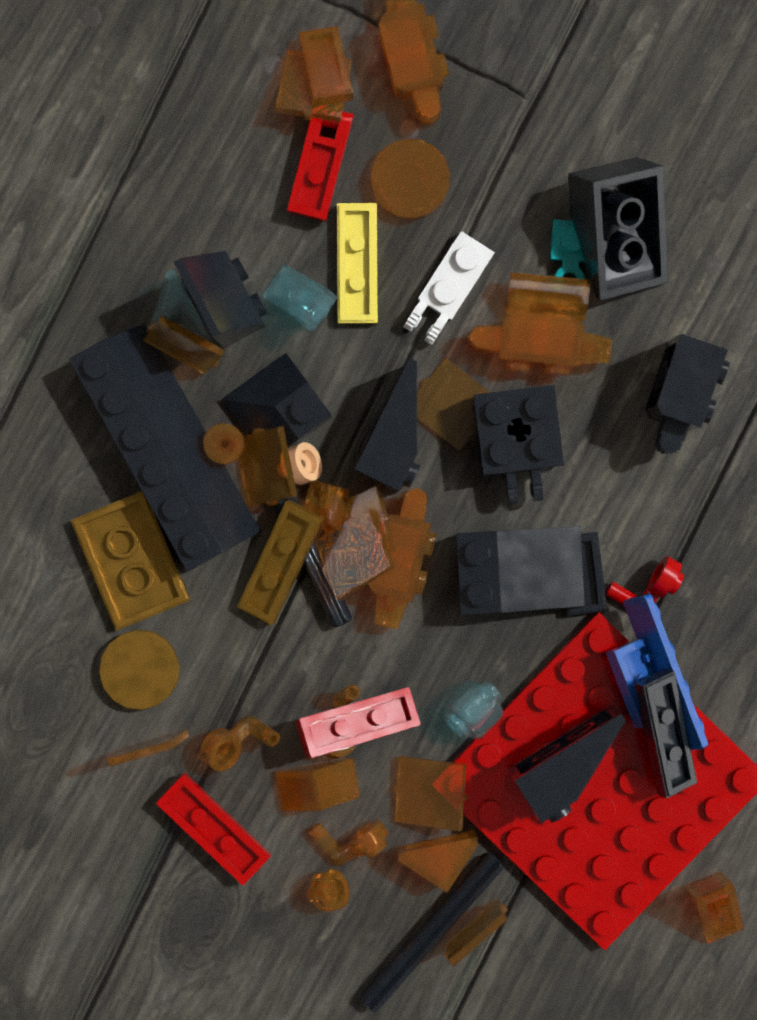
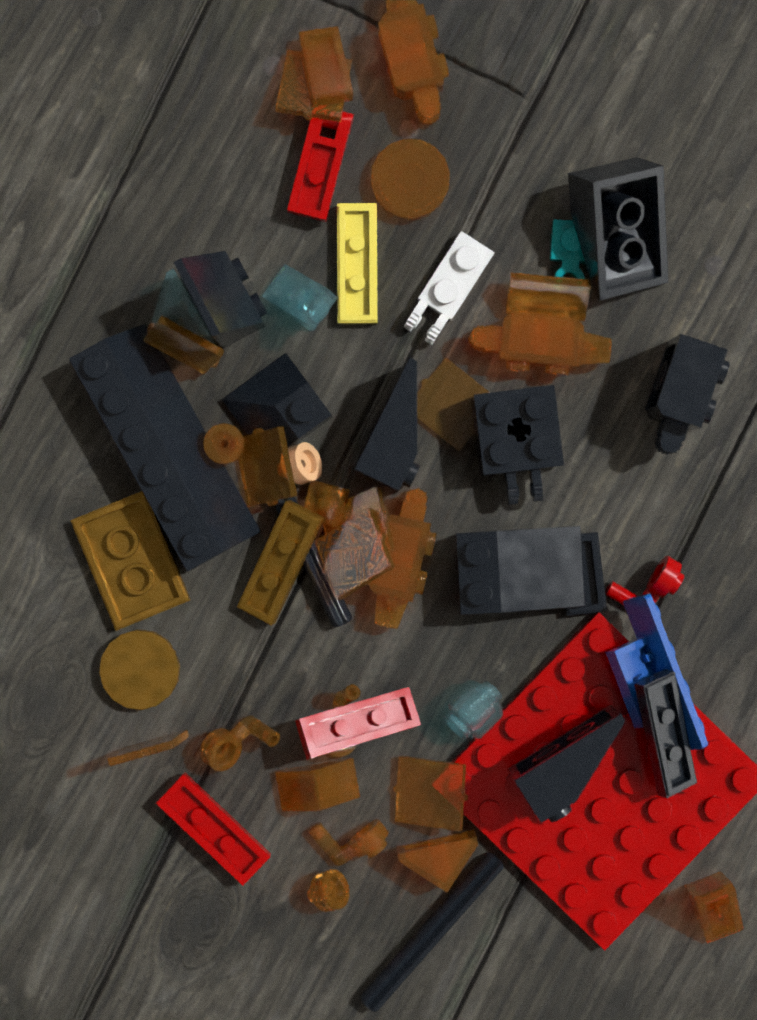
clear orange piece [444,899,508,967] -> none

